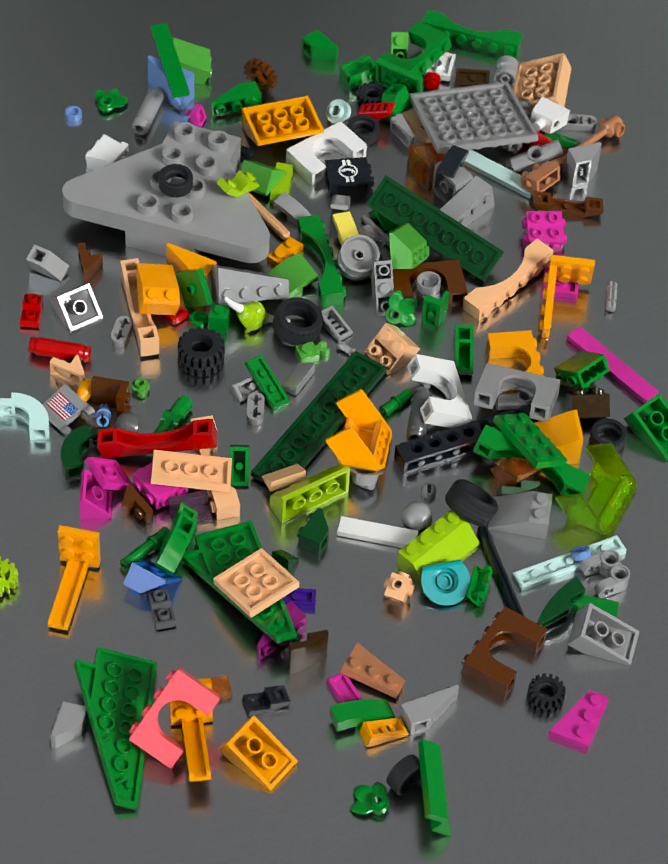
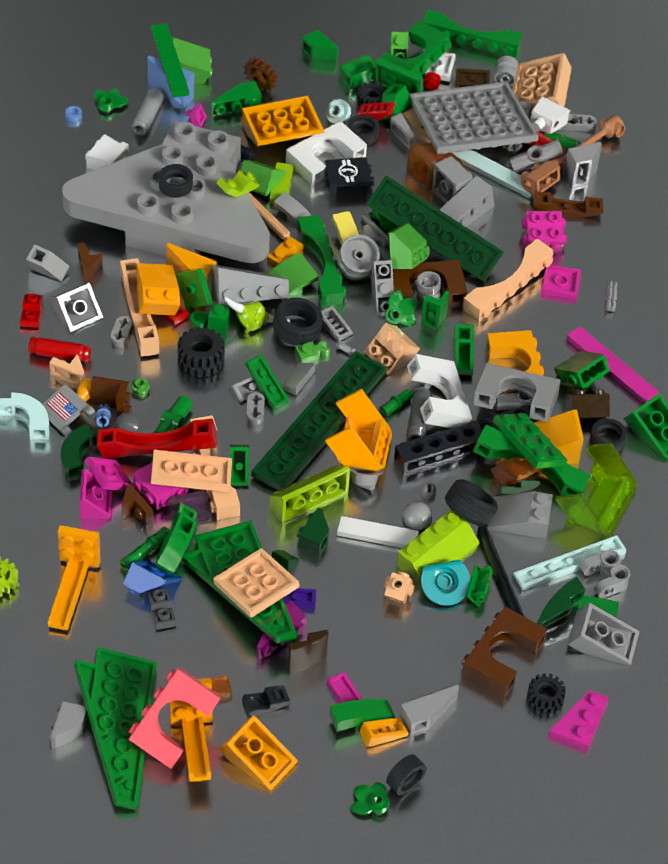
light nougat slope [262,464,306,492] -> none
light grey slope [330,195,351,211] -> none
nougat wing [340,642,406,699] -> none
green slope [418,739,451,836] -> none
black slope [437,145,469,179] -> none
light orange bracket [539,255,595,338] -> none
medium blue tile [570,545,591,561] -> none

